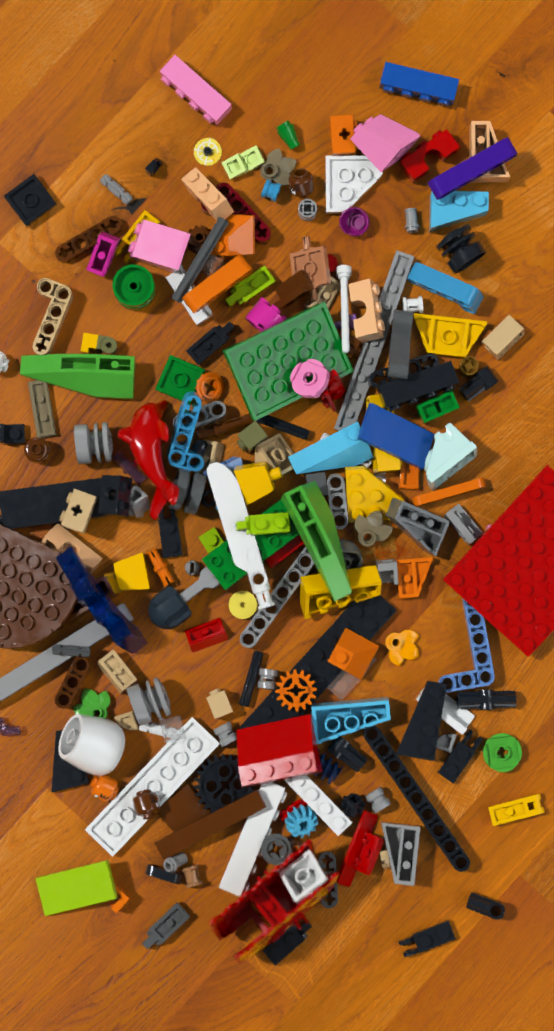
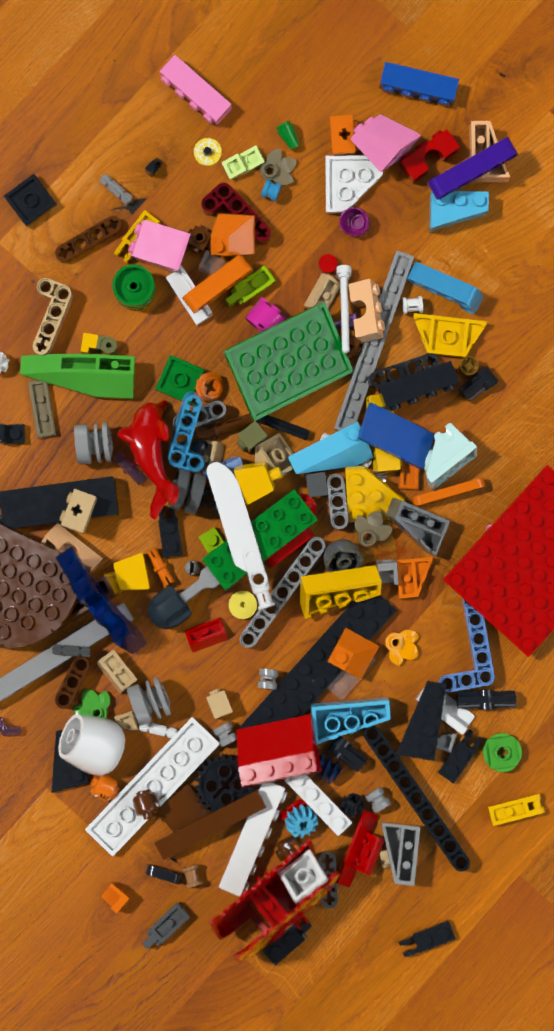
reddish brown head [24,437,50,463] -> none
lime tile [35,860,118,916] -> none
dark pink brick [86,232,120,277] -> none
black brick [98,475,132,517] -> none
light grey piece [129,485,150,518] -> none
clear panel [159,715,186,743] -> none
light grey pin [163,852,188,872] -> none
dark grey axle [172,217,229,303] -> none
light nougat arch [181,167,234,221] -> none
black hinge [186,321,235,366] -> none
lime hinge [235,512,290,536] -> none
black axle [239,651,264,707] -> none
dark grey gear [261,833,292,865] -> none
reddish brown panel [274,270,314,310] -> none
orange gear [275,669,317,711] -> none
bright green wedge [281,481,352,602] -> none
reddish brown head [289,168,314,198] -> none
nougat plate [290,236,331,301] -> none
bright pink plate [290,359,330,398] -> none
light grey wheel [298,199,317,221] -> none
red bracket [319,369,346,412] -> none
dark grey beam [388,310,413,379] -> none
light grey pin [404,208,420,233] -> none
green brick [415,390,460,424] -> none
black wheel [436,224,487,274] -> none
light grey bracket [444,504,482,545] -> none
black piece [466,892,505,920] -> none
tan hinge [482,315,525,360] -> none

